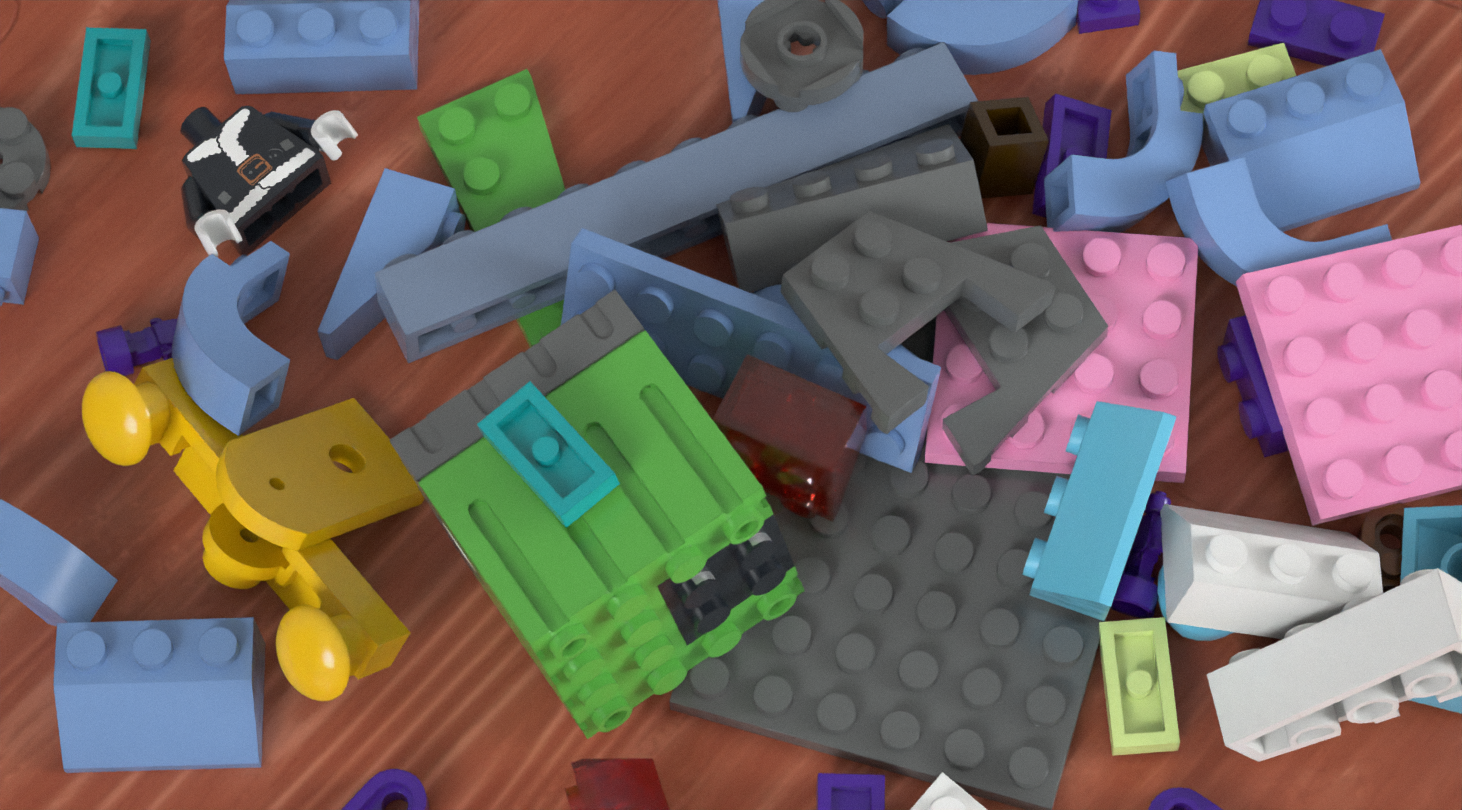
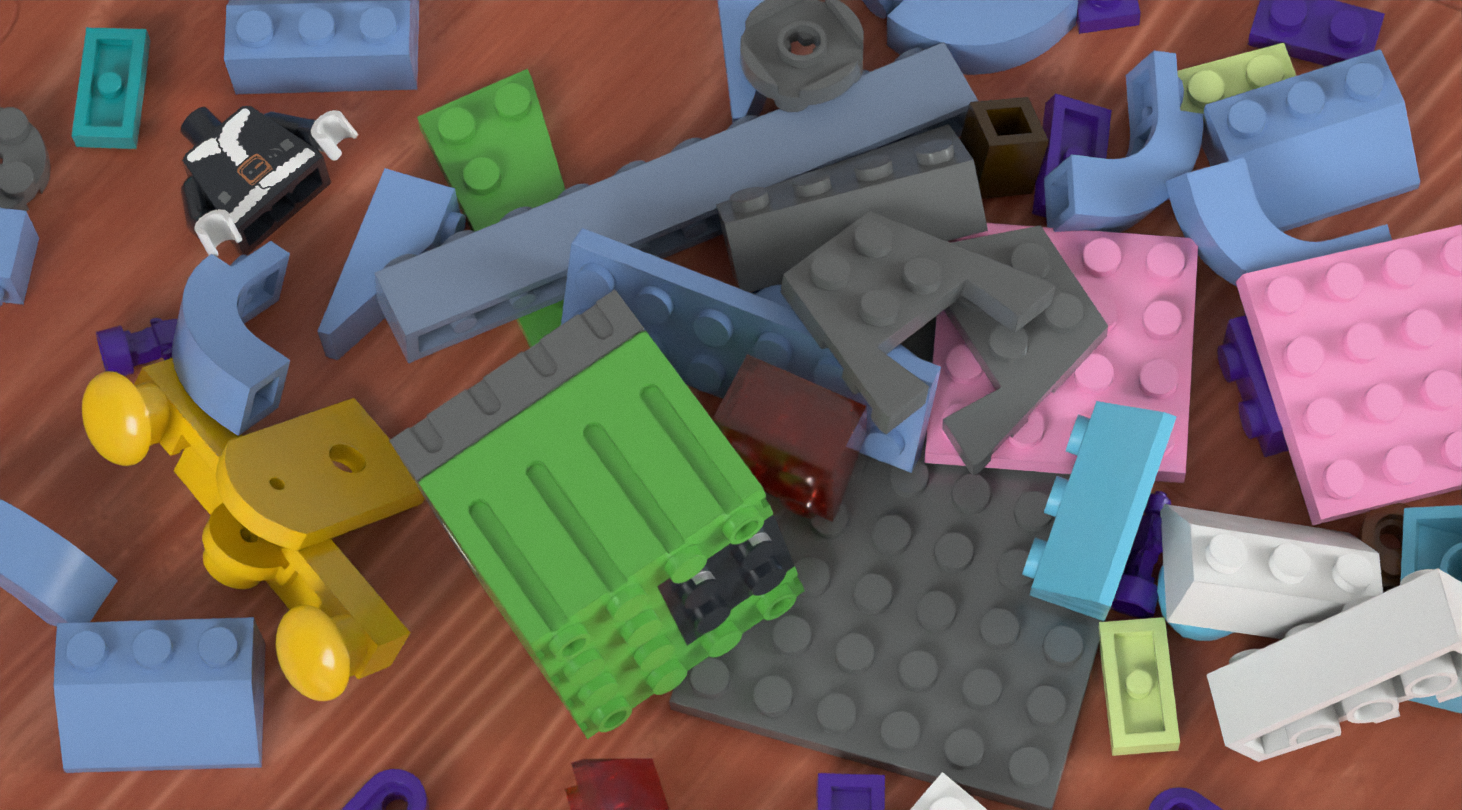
teal plate [477,381,620,528] -> none

